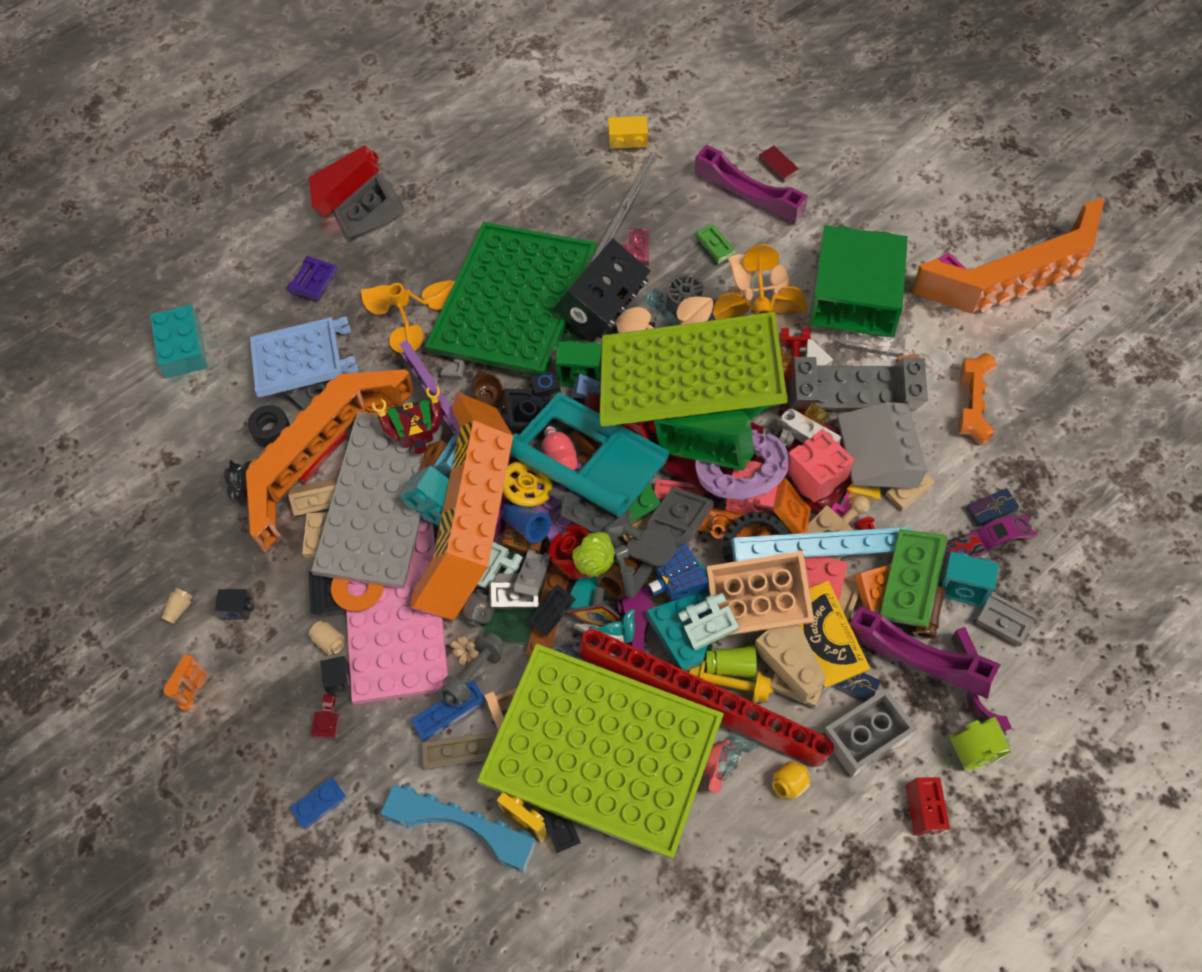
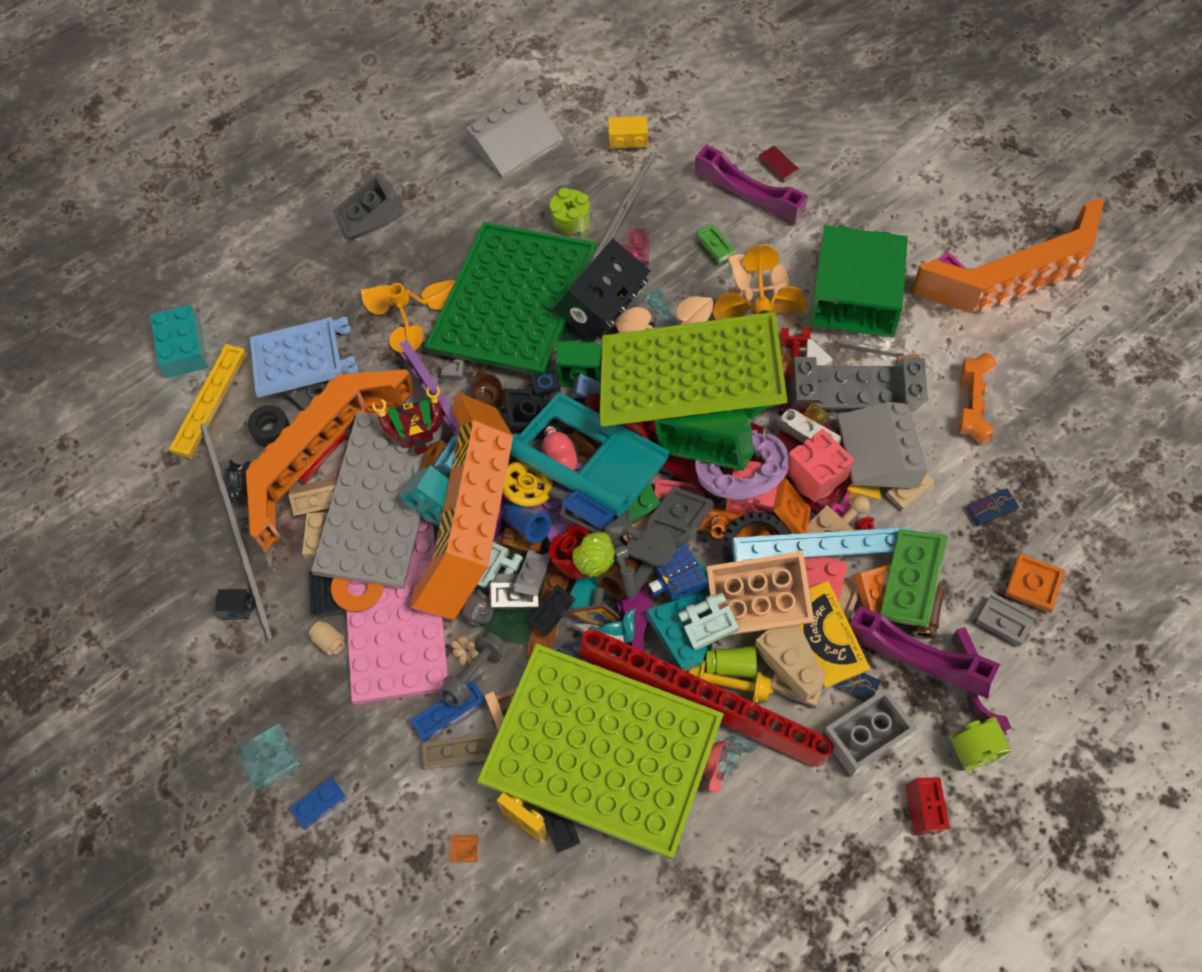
tan cone [161,588,193,624] -> none
orange plate [164,654,208,711] -> none
dark purple plate [286,256,338,301] -> none
red slope [309,145,379,217] -> none
dark red plate [310,694,341,740] -> none
black brick [320,656,351,697] -> none
dark azure arch [380,784,536,873] -> none
dark grey wheel [666,274,705,319] -> none
yellow head [772,761,810,800] -> none
light grey plate [778,428,794,448] -> none
teal brick [938,552,999,608] -> none
piece [942,515,1038,568] -> none
none -> yellow plate [169,344,247,459]
none -> light grey piece [201,423,273,642]
none -> clear light blue plate [235,723,303,793]
none -> clear orange tile [451,835,479,863]
none -> light grey slope [466,91,563,178]
none -> lime brick [549,188,590,237]
none -> blue tile [562,491,615,530]
none -> orange plate [1004,553,1065,613]

